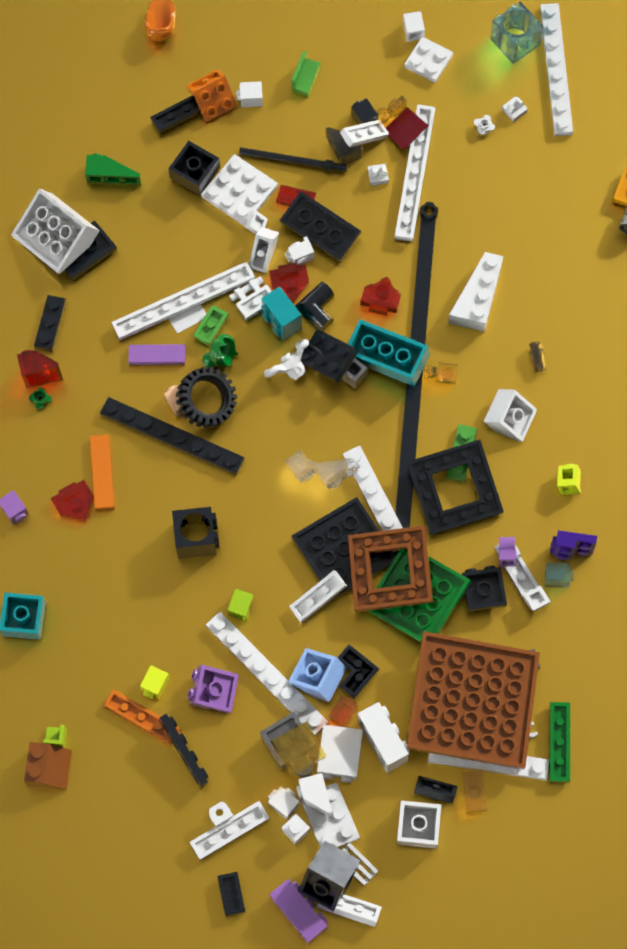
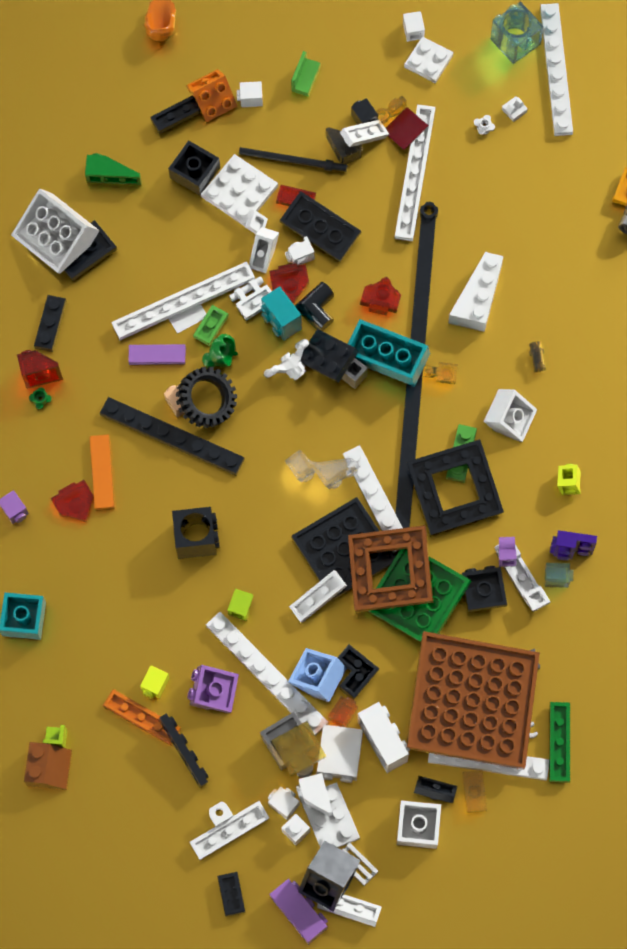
white tile [368,163,389,186] -> none

